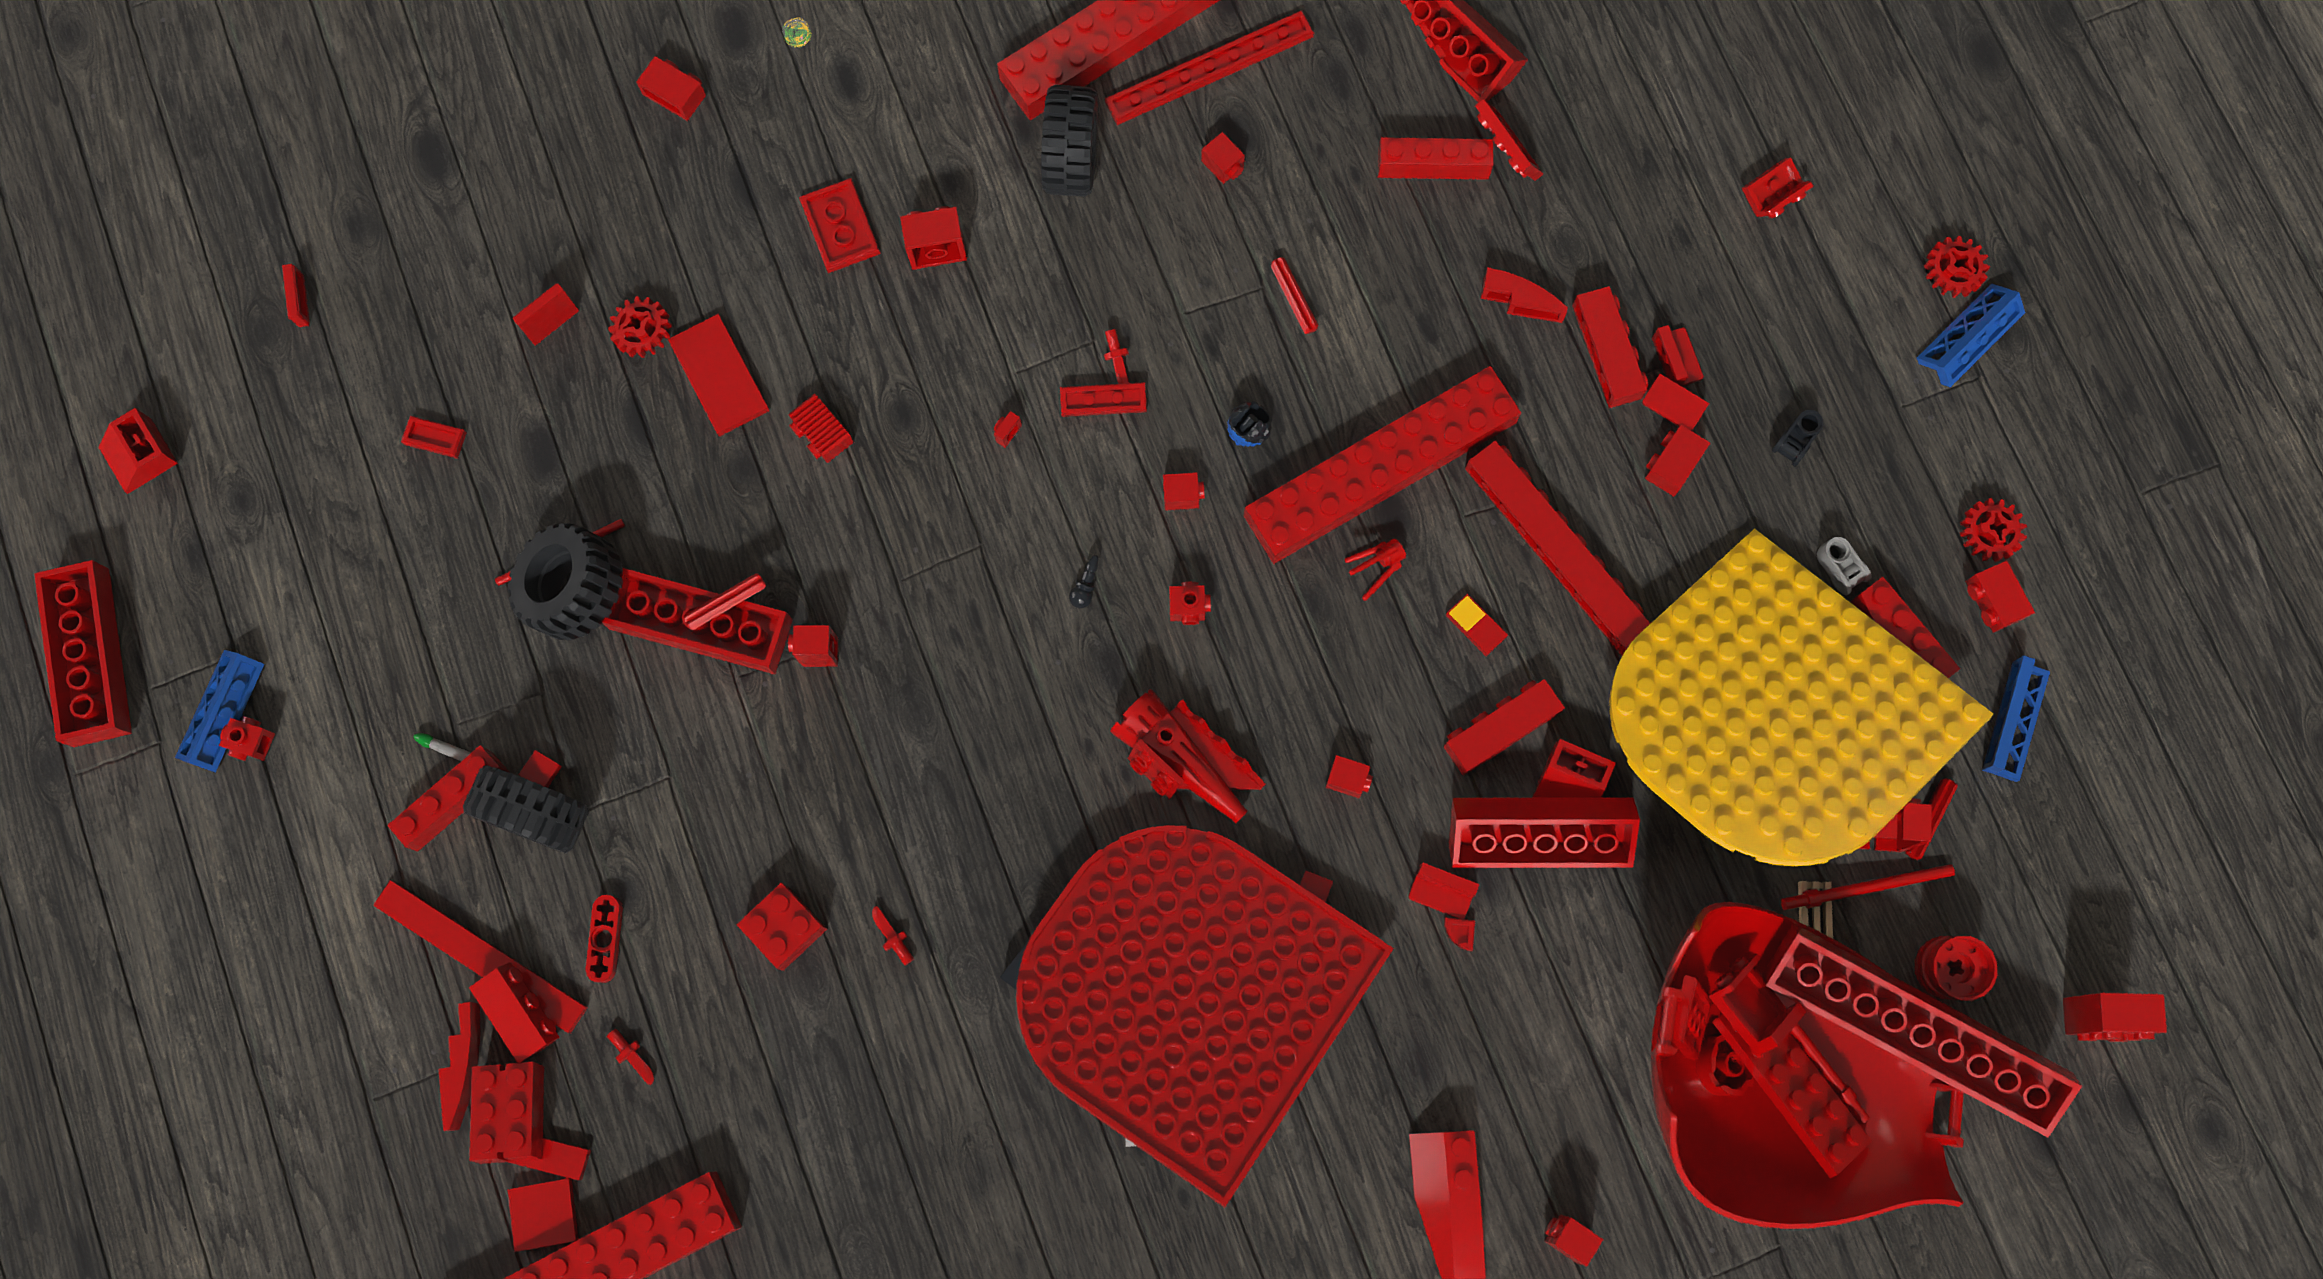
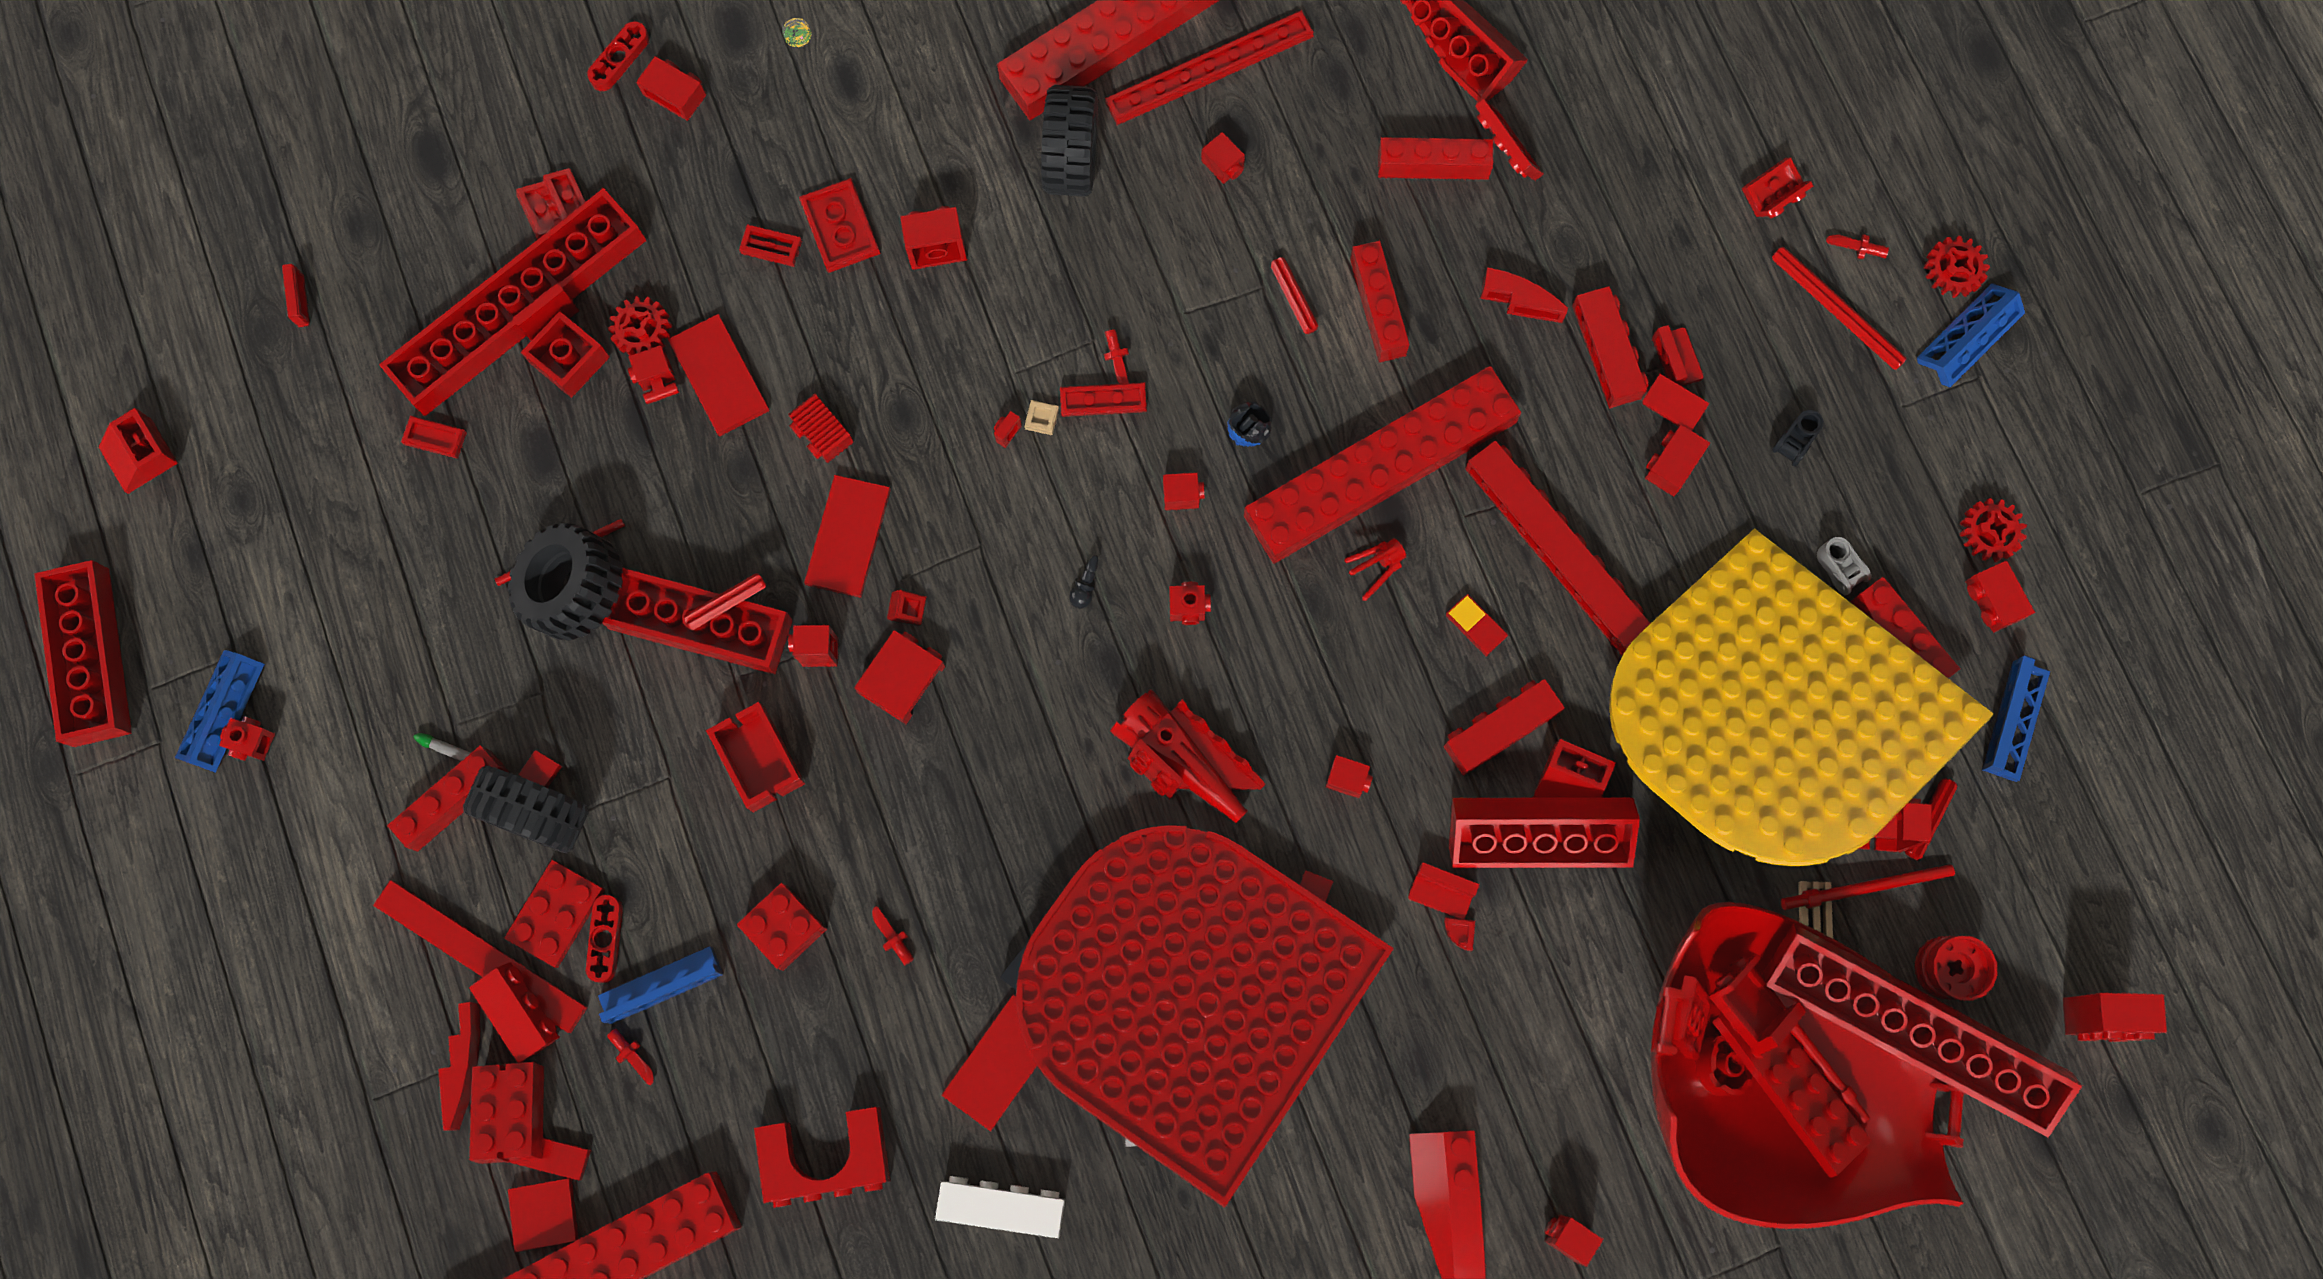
none -> red brick [379,188,647,416]
none -> red plate [504,860,605,968]
none -> red slope [516,168,585,240]
none -> red brick [520,311,610,398]
none -> red beam [587,22,649,91]
none -> blue fence [598,946,723,1024]
none -> red brick [627,345,679,404]
none -> red piece [706,702,805,812]
none -> red tile [739,224,802,267]
none -> red arch [754,1107,890,1208]
none -> red tile [804,475,891,598]
none -> red panel [854,630,945,725]
none -> red slope [887,590,926,625]
none -> white brick [935,1176,1065,1238]
none -> red tile [941,995,1037,1132]
none -> tan tile [1024,400,1059,435]
none -> red brick [1350,241,1410,363]
none -> red axle [1772,247,1907,370]
none -> red piece [1826,234,1889,259]

